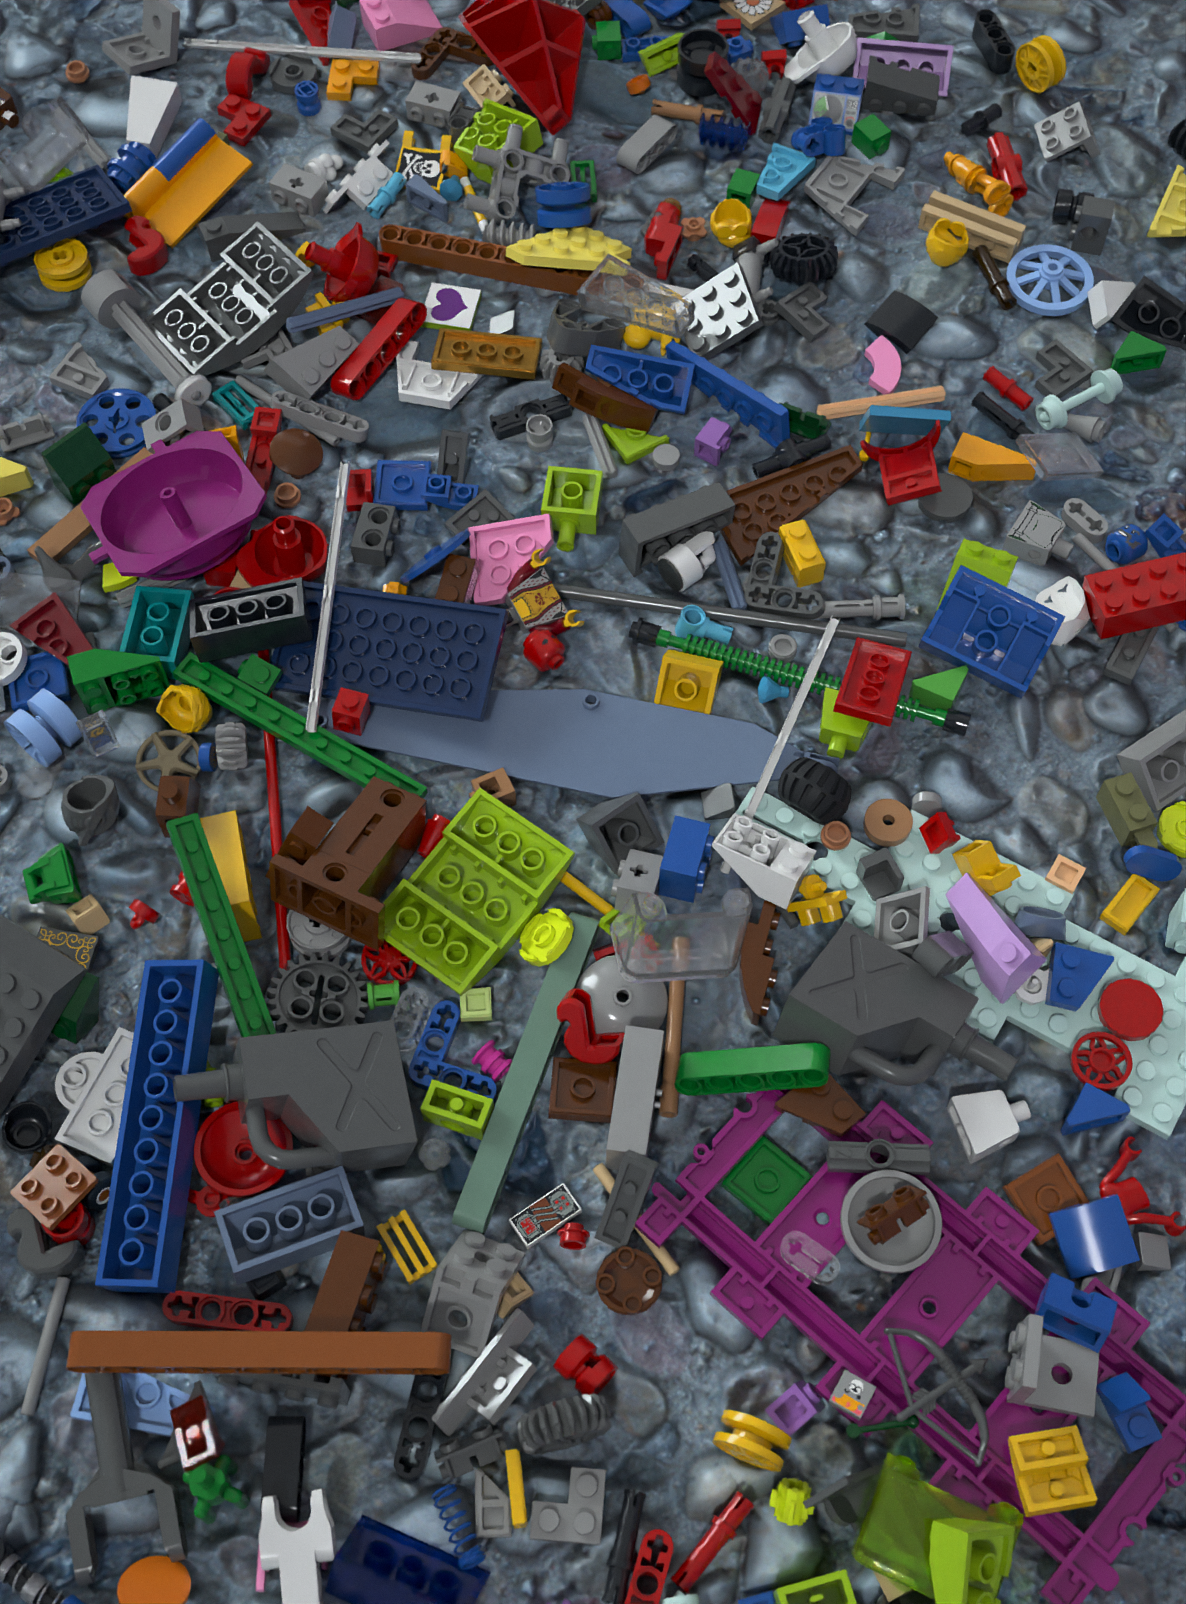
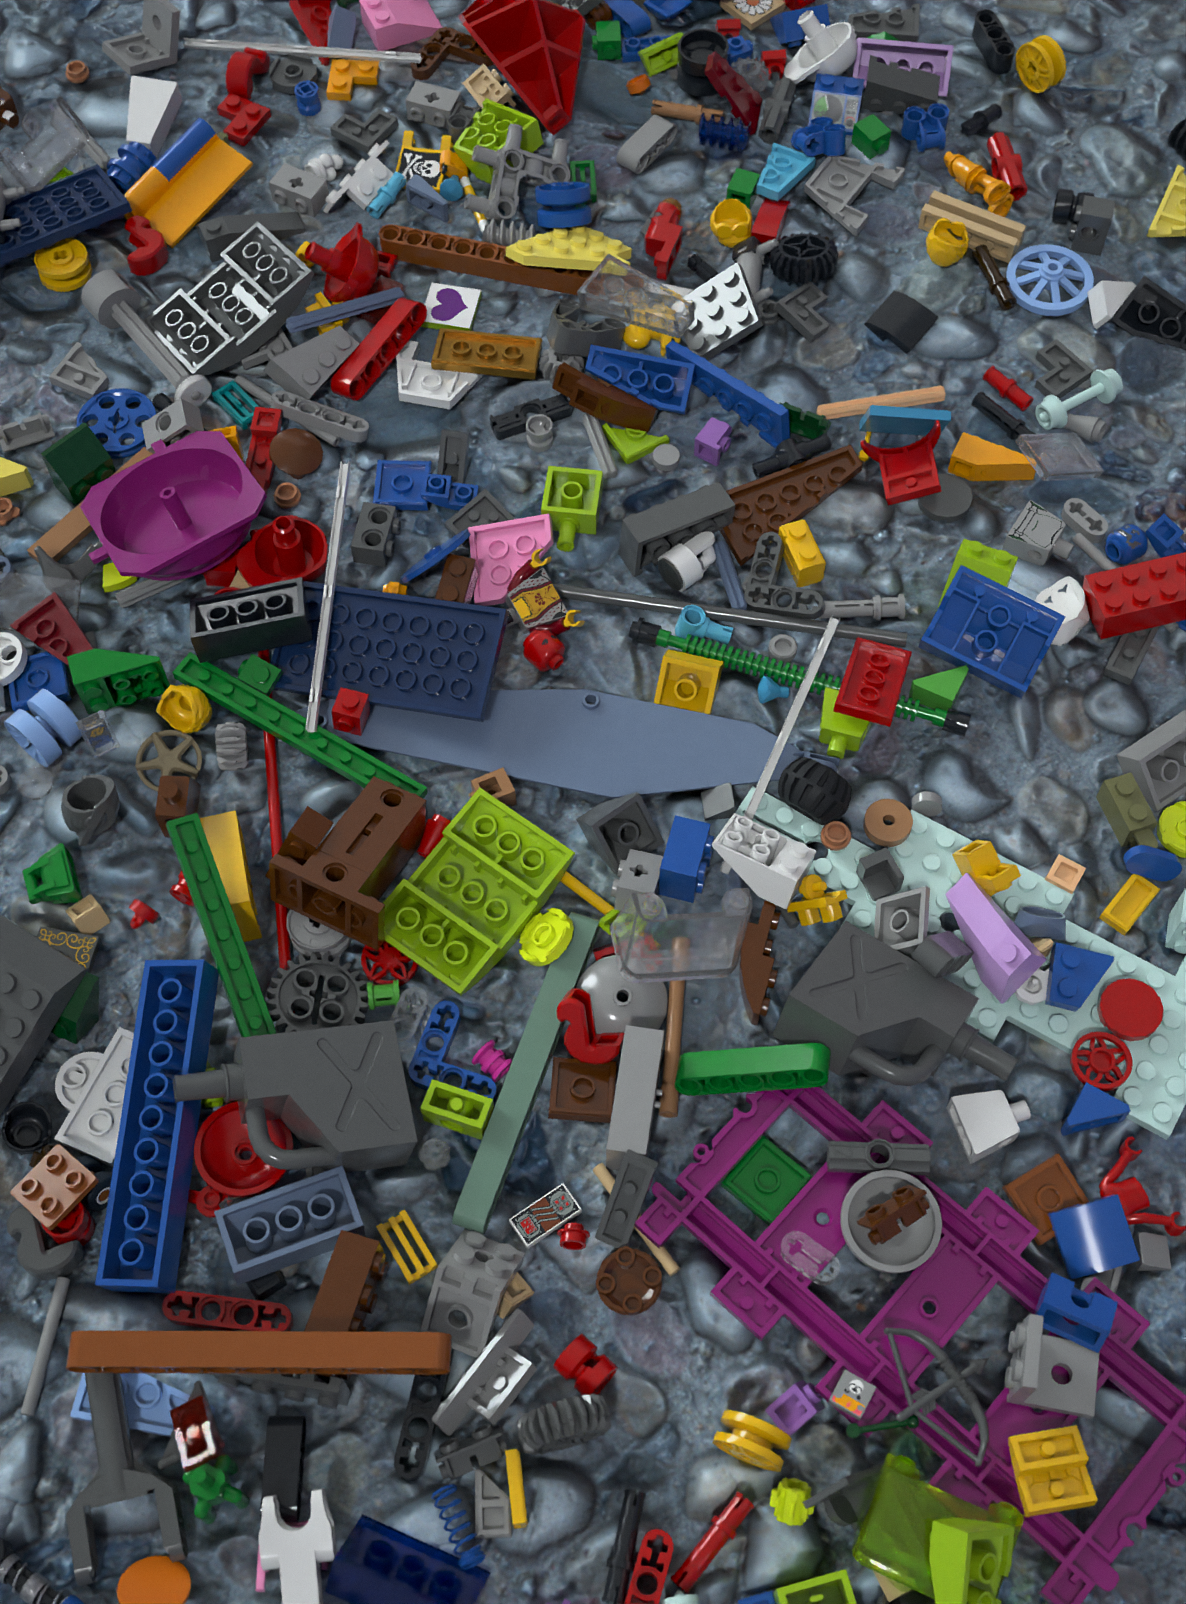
teal brick [119,586,195,680] -> none
blue tile [198,743,218,772] -> none
red panel [346,469,375,512] -> none
yellowish green tile [460,987,492,1022] -> none
slope [489,310,516,335] -> none
light grey plate [530,1467,606,1546] -> none
nougat plate [681,217,707,241] -> none
reddish brown wing [774,1074,866,1138] -> none
bright pink tile [864,335,901,395] -> none
red tile [919,812,961,854] -> none
light grey bracket [1034,101,1101,162] -> none
blue slope [1096,1372,1163,1454] -> none
green slope [1110,331,1167,375] -> none
none -> blue piece [901,103,950,152]

